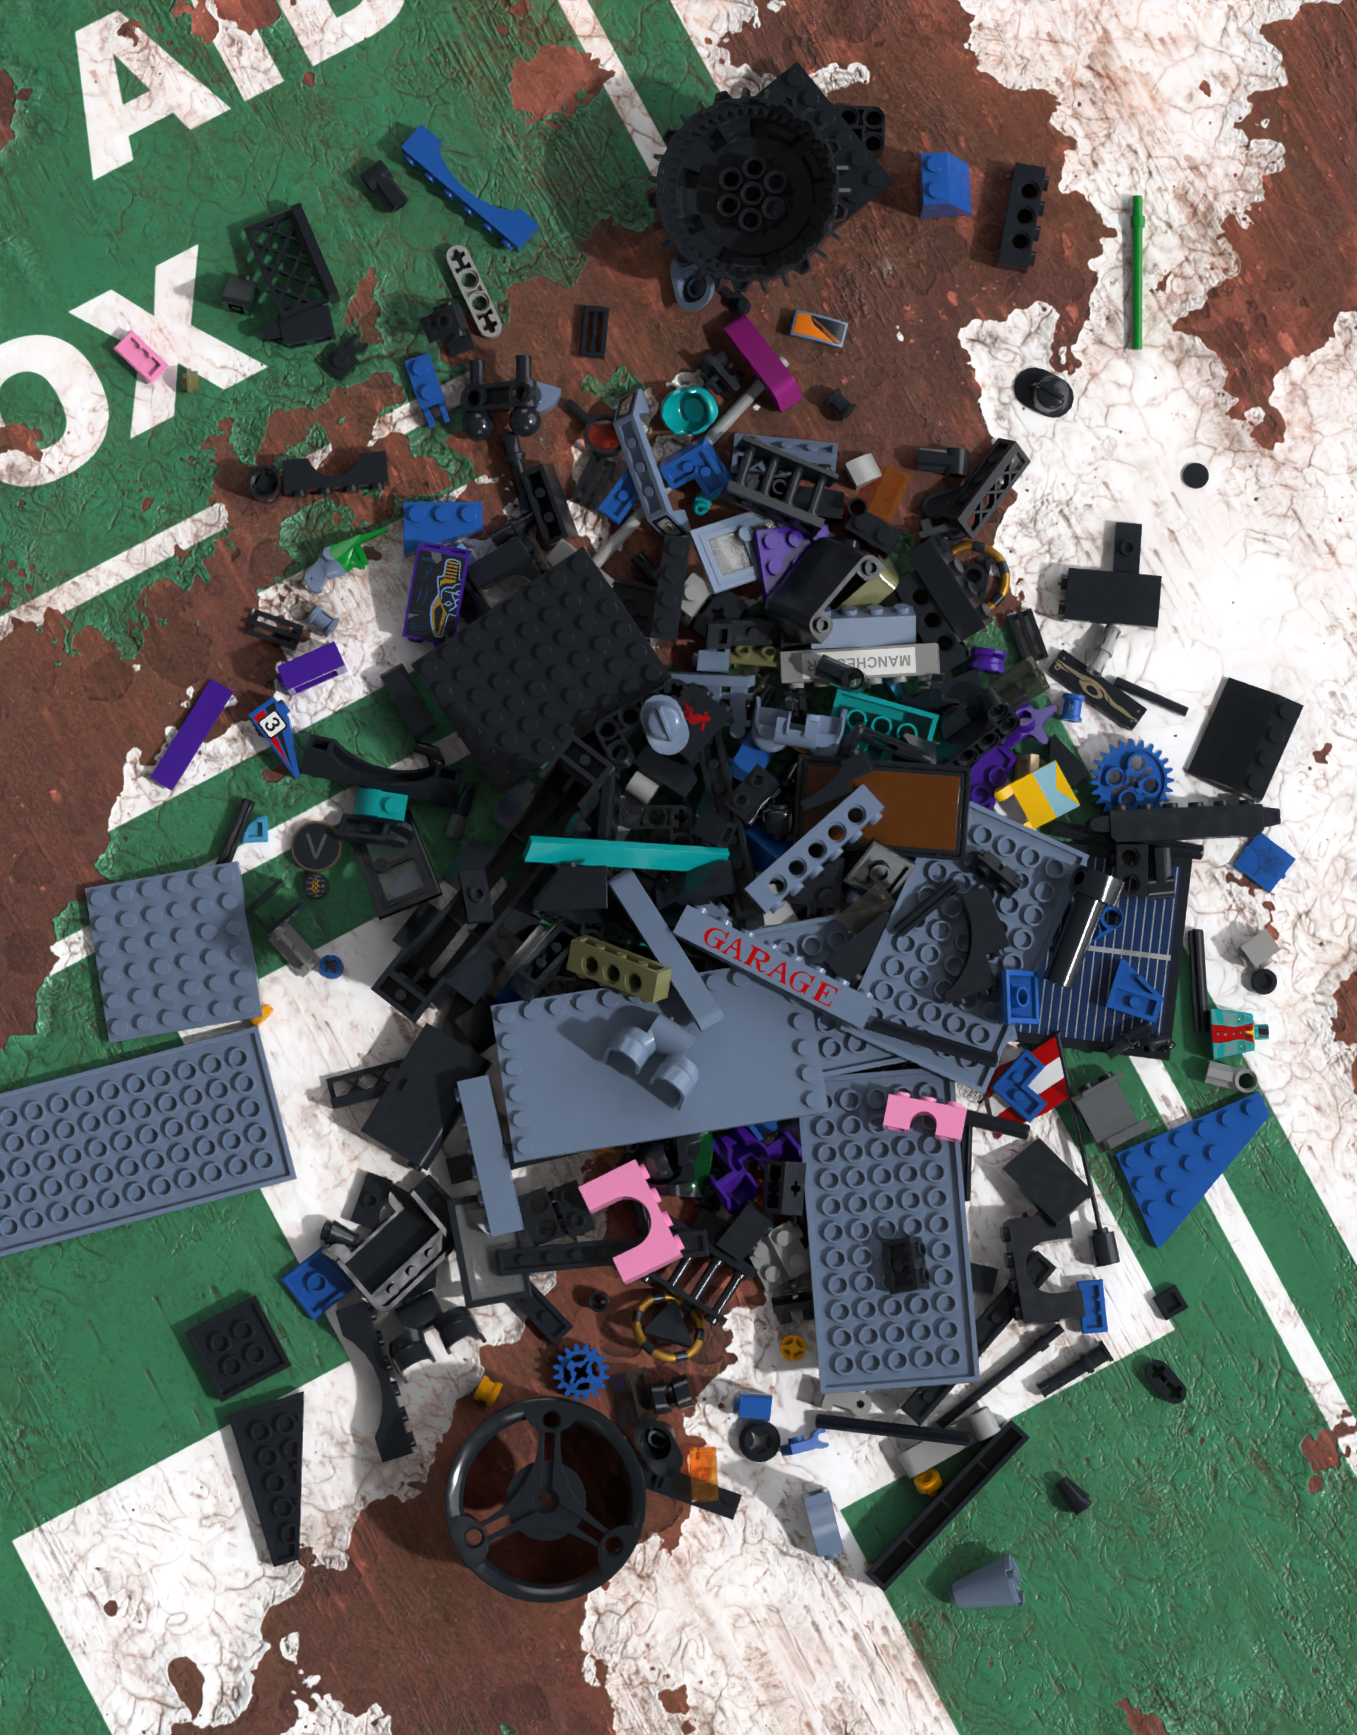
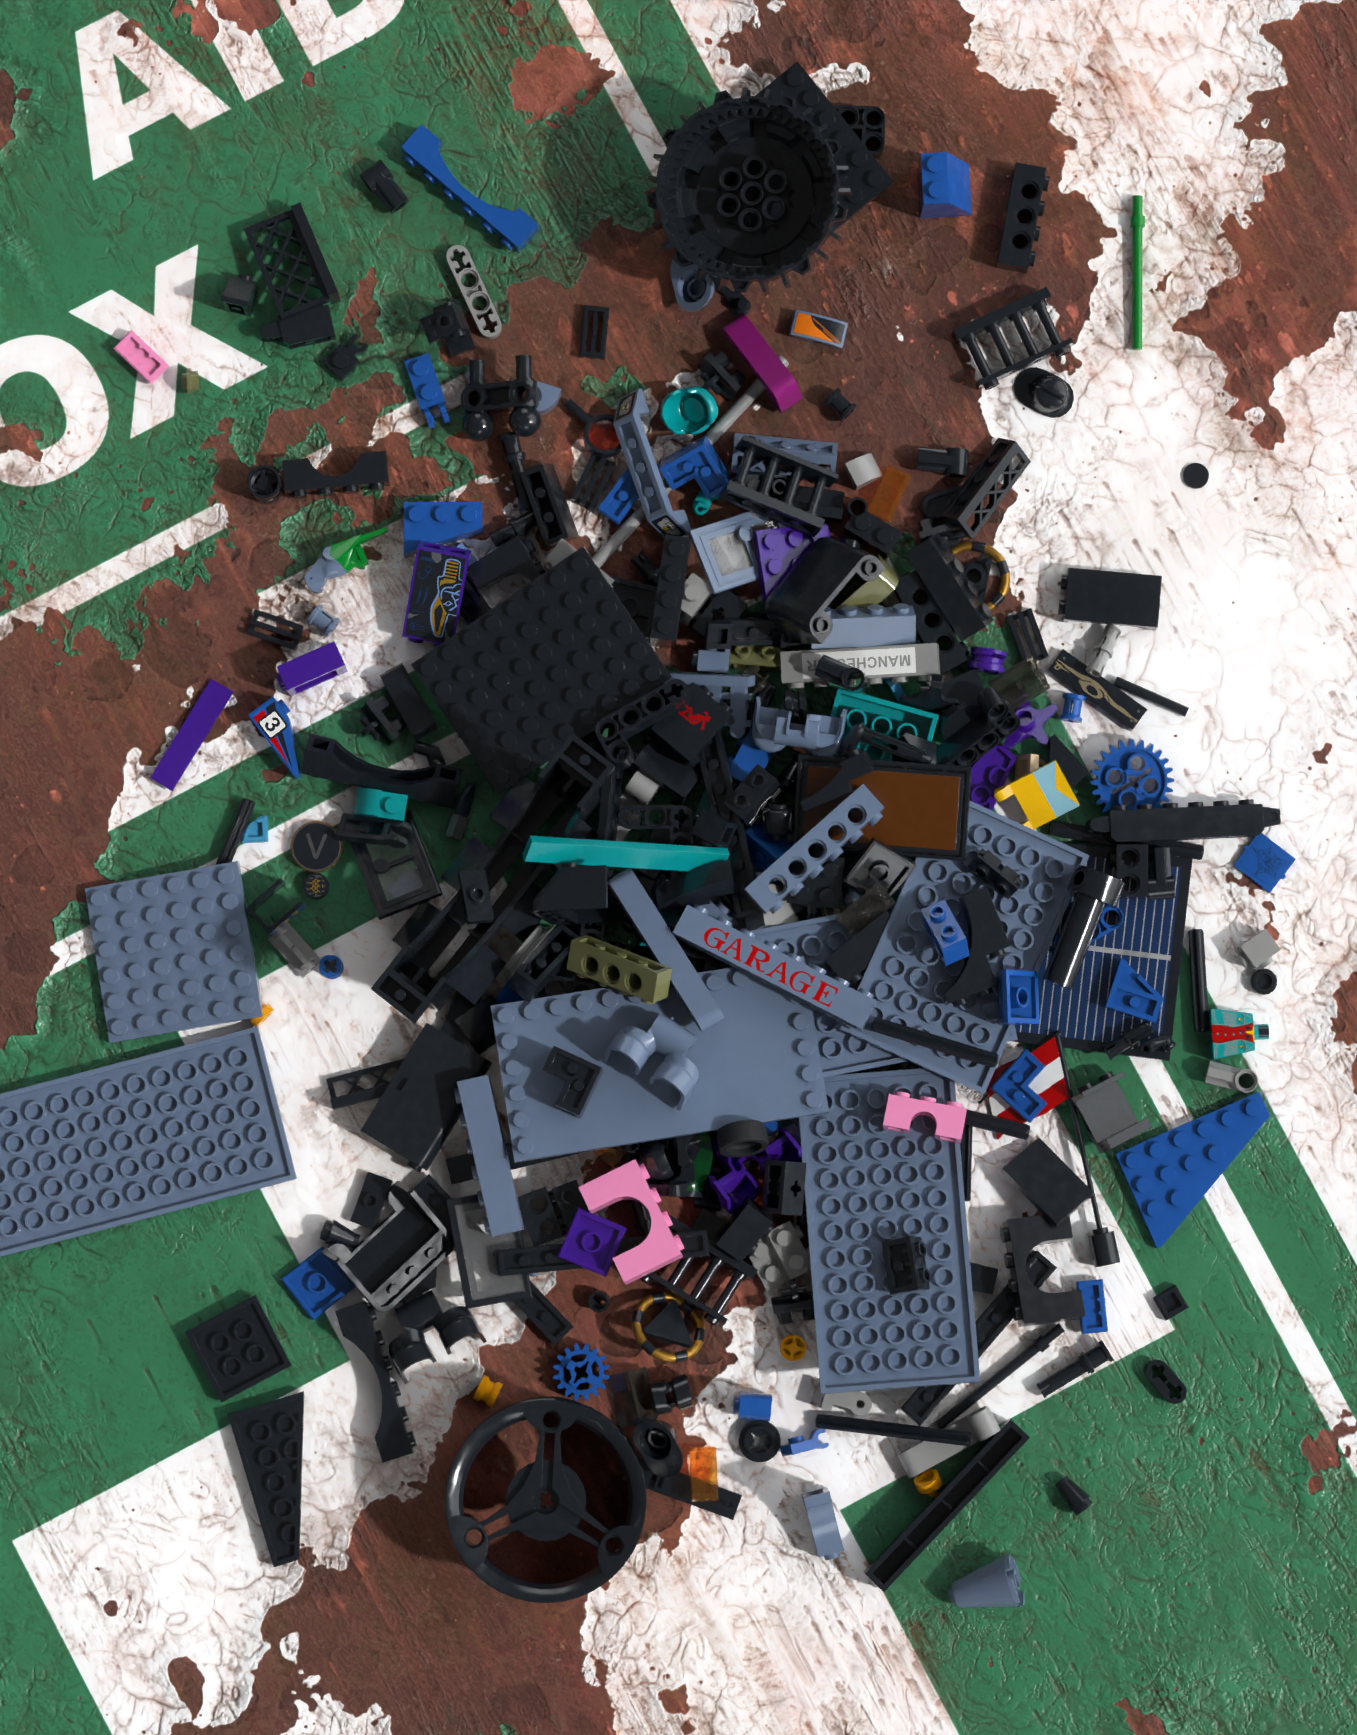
sand blue piece [640,694,689,755] -> none
black axle [893,879,959,937] -> none
black plate [1113,522,1142,574] -> none
black slope [1187,677,1304,803] -> none
none -> black hips [360,696,407,747]
none -> black panel [542,1046,603,1119]
none -> dark purple tile [557,1208,627,1277]
none -> black tyre [716,1120,769,1158]
none -> blue brick [920,899,970,966]
none -> black fence [951,287,1073,390]

